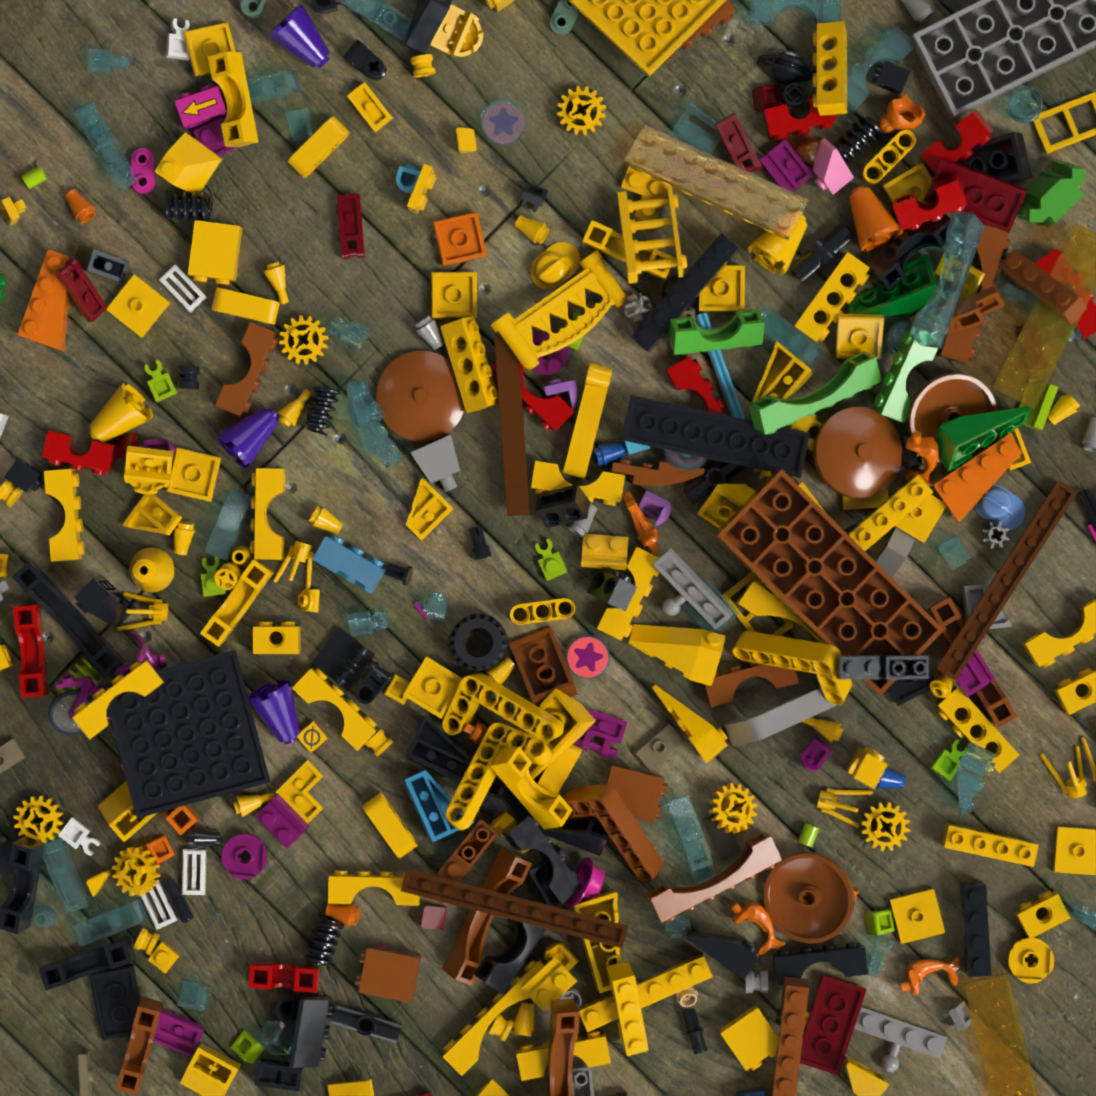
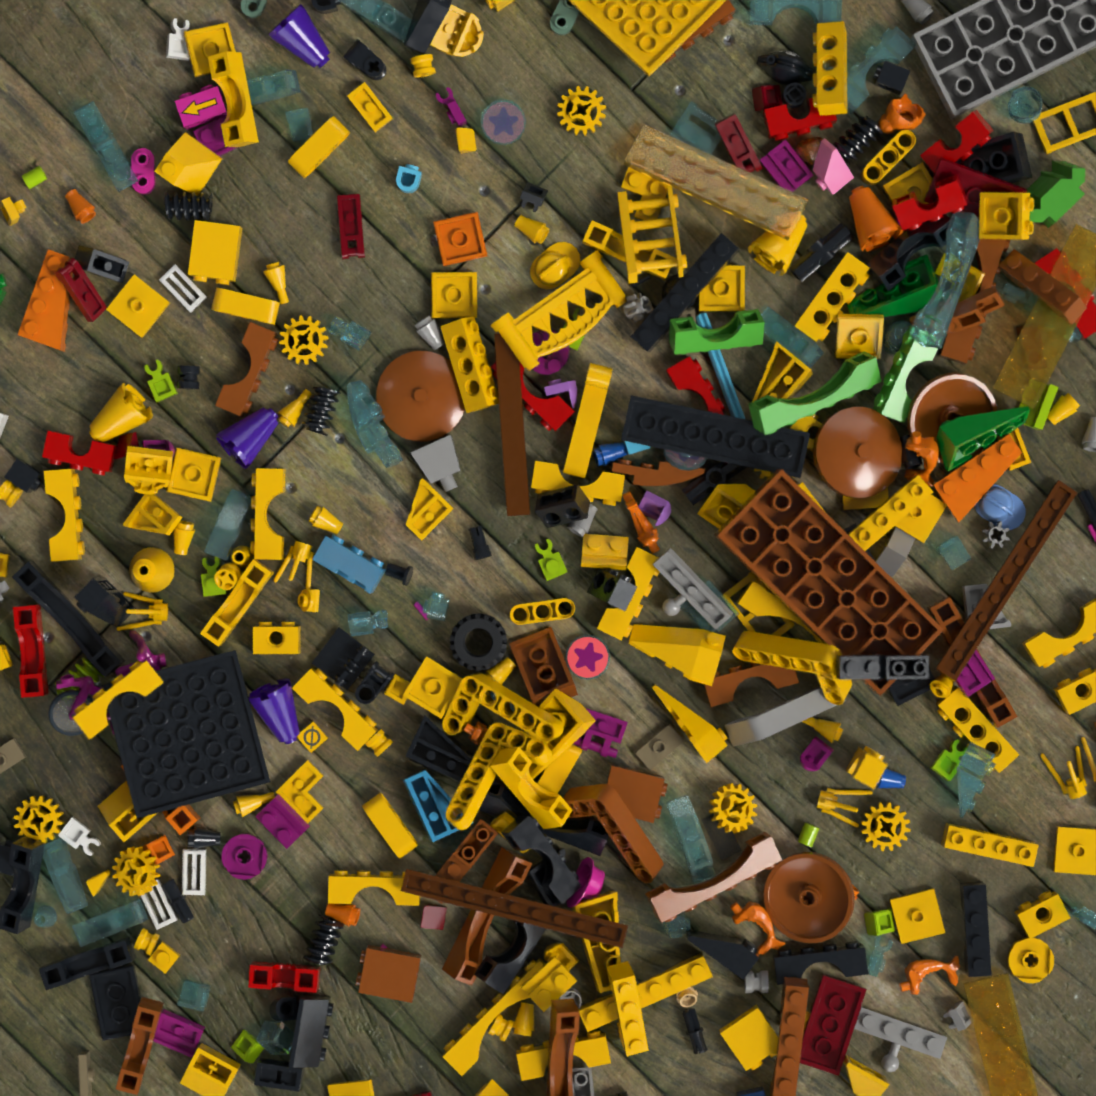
clear light blue plate [88,49,130,74] -> none
black piece [331,1004,402,1043] -> none
yellow plate [407,164,437,215] -> none
none -> magenta plate [436,87,467,127]
none -> yellow plate [979,192,1034,240]

